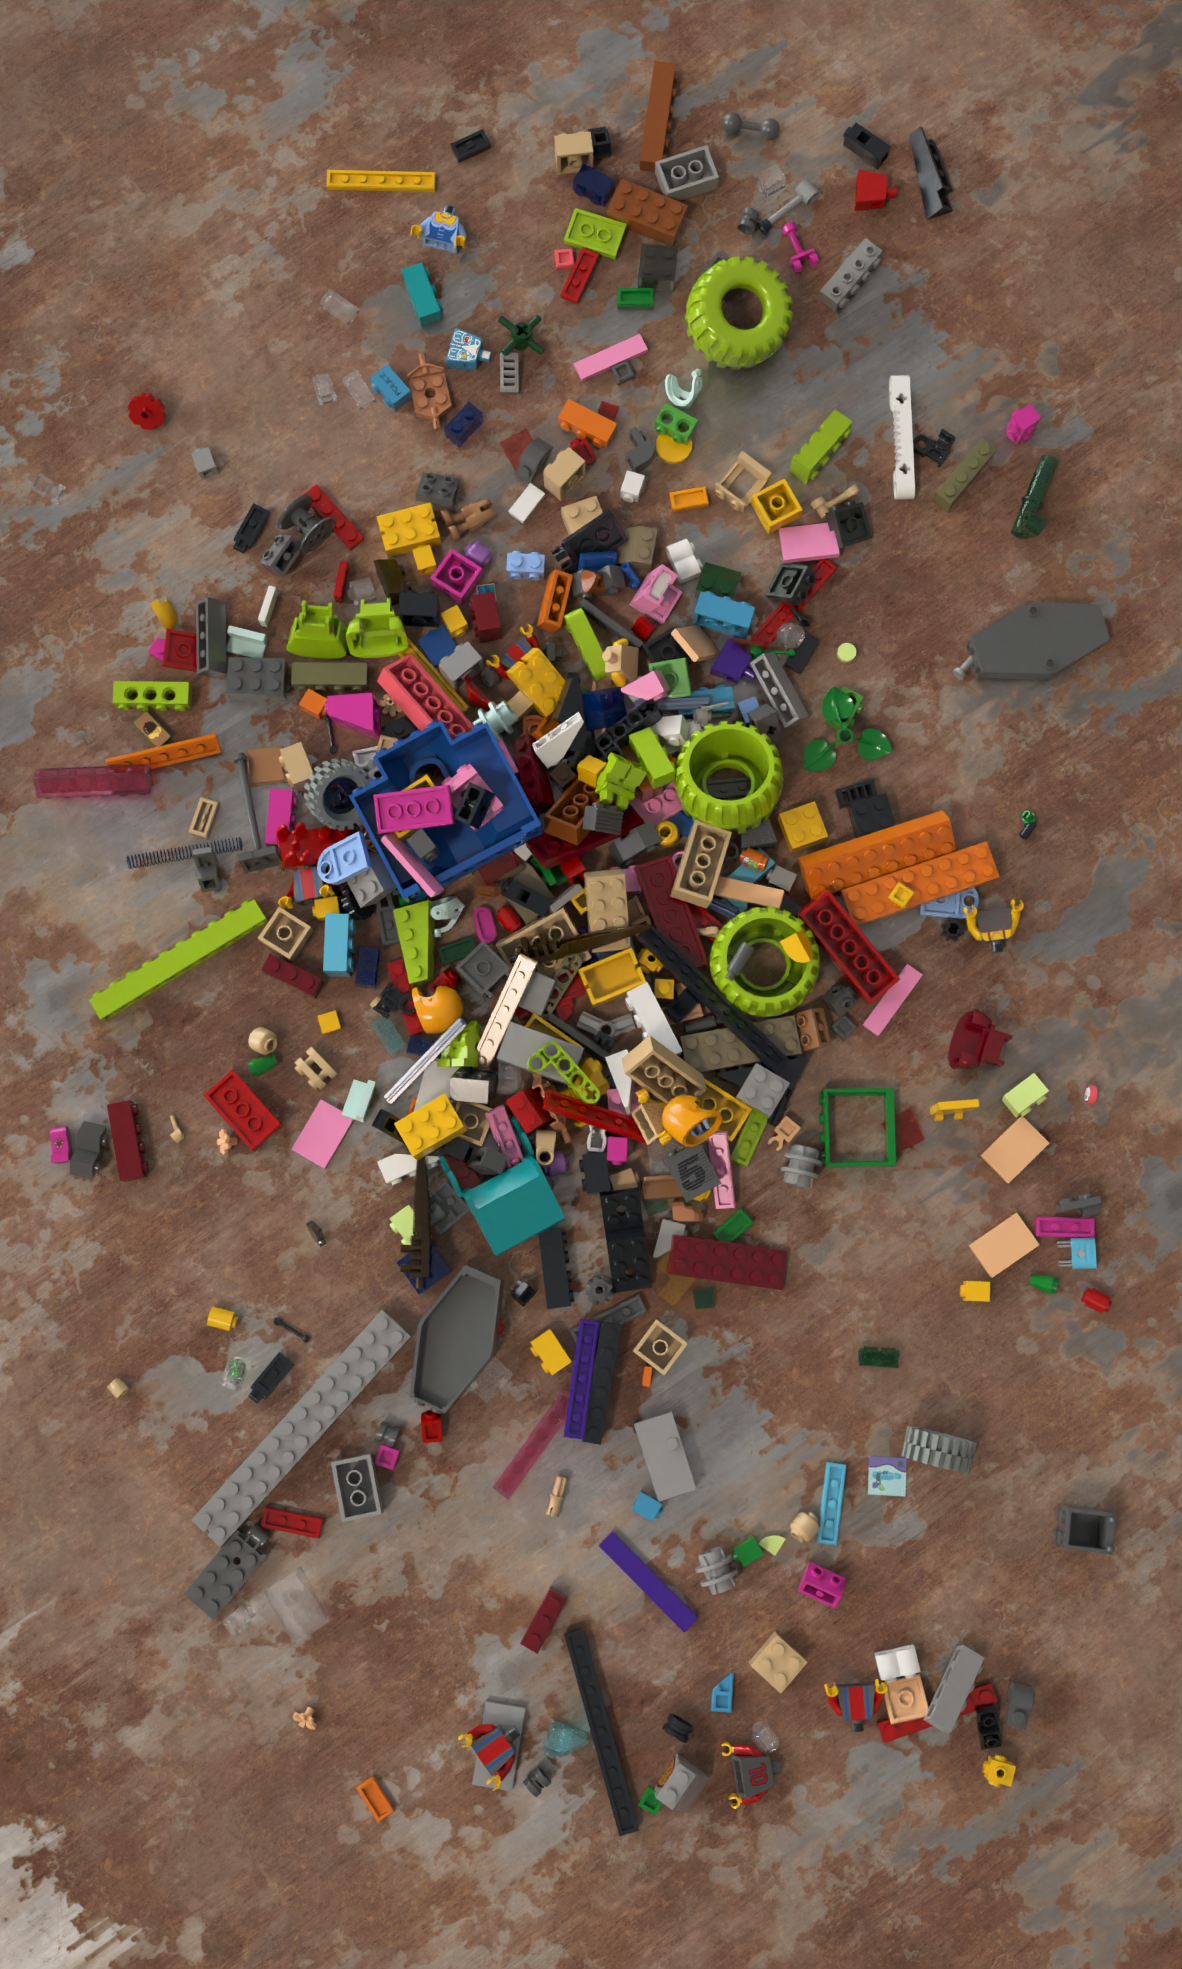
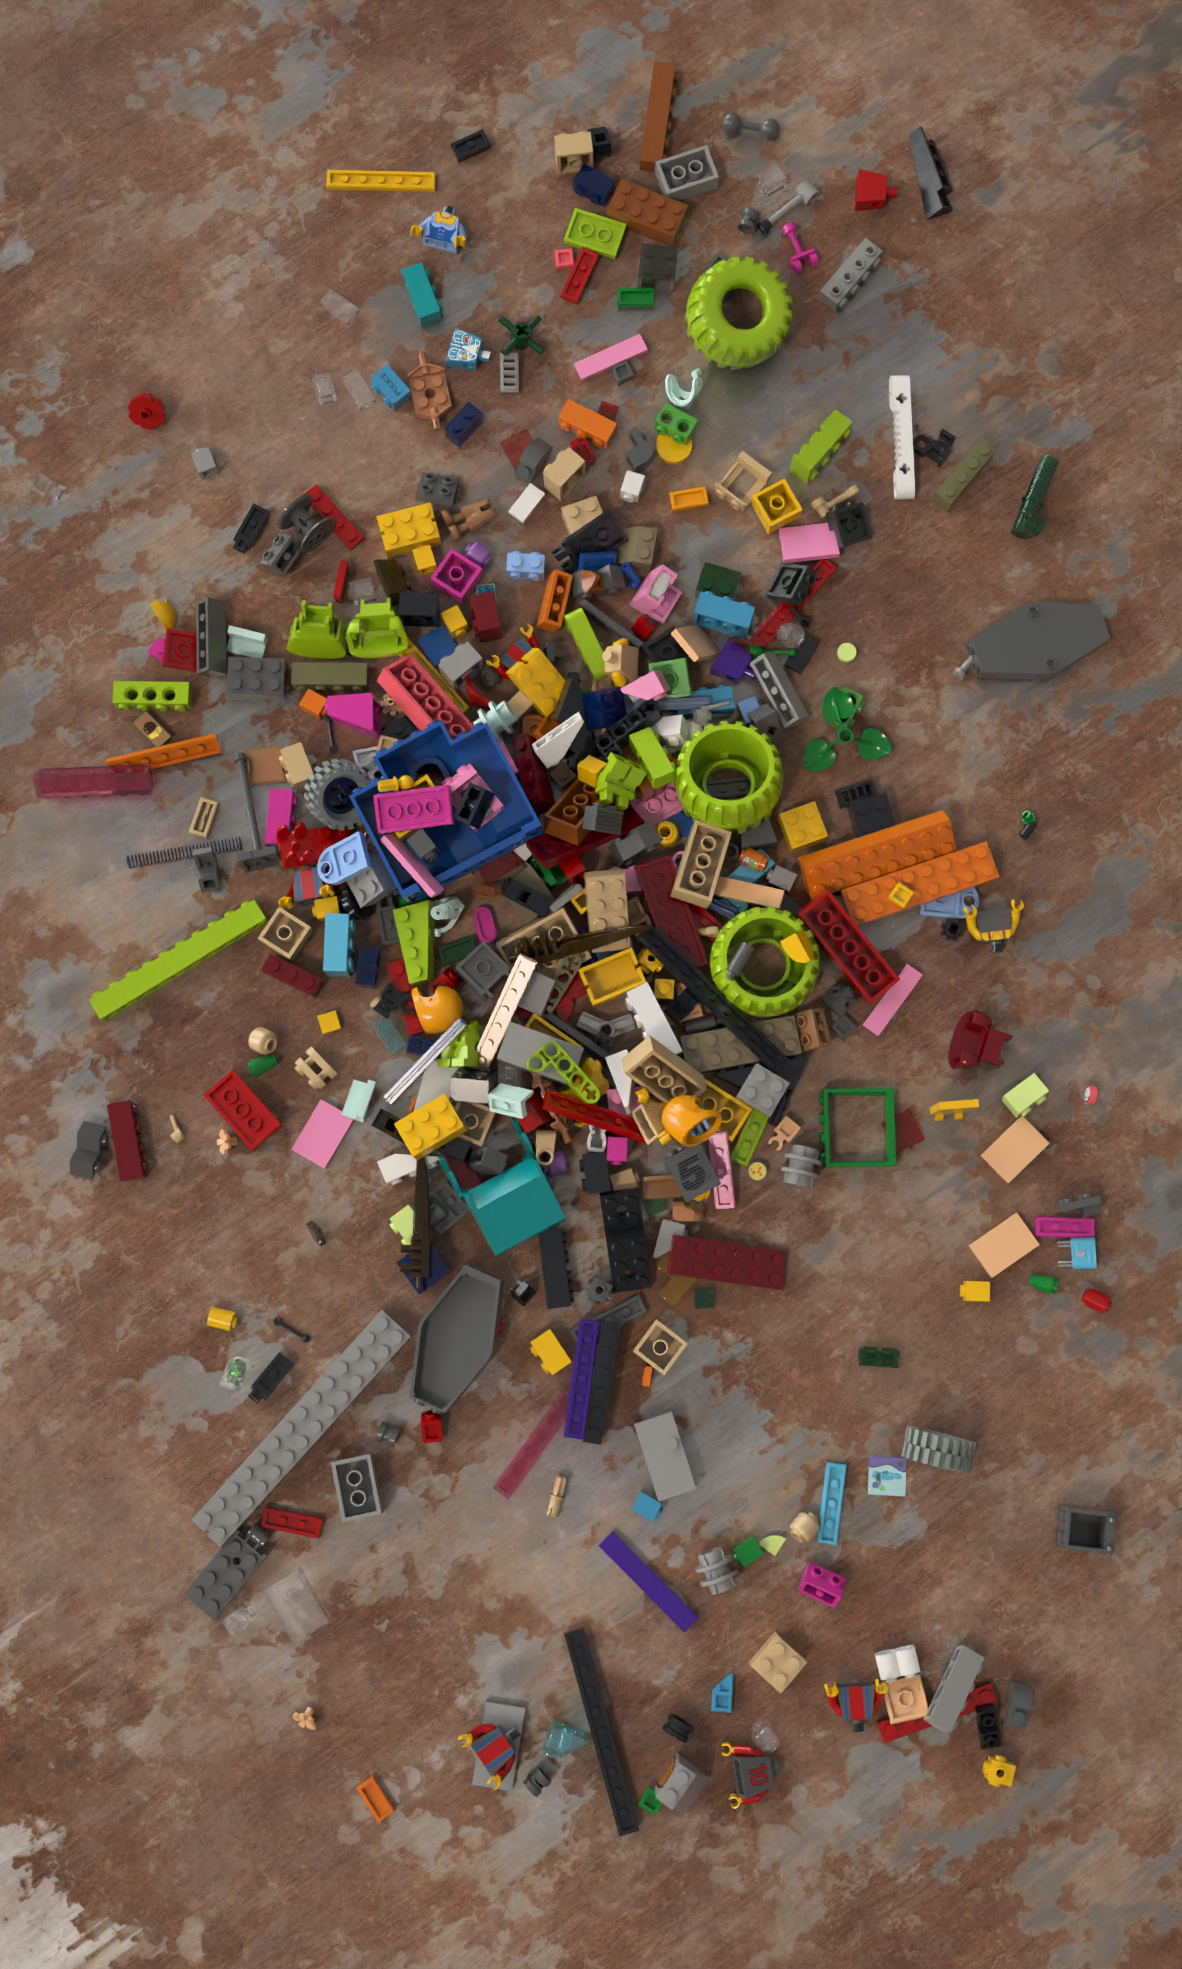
dark pink leg [50,1126,73,1164] -> none
tan hose [107,1378,130,1399] -> none
white tile [258,586,279,627] -> none
dark pink plate [374,1444,400,1470] -> none
bright pink tile [485,1105,524,1170] -> none
red brick [496,905,523,934] -> none
dark red brick [520,1586,568,1654] -> none
white brick [666,539,703,584] -> none
green tile [712,1208,754,1243] -> none
black brick [843,122,891,169] -> none
dark pink brick [1006,404,1042,445] -> none
none -> yellow axle [378,775,414,792]
none -> light aqua panel [488,1083,534,1119]
none -> light yellow tile [747,1162,767,1181]

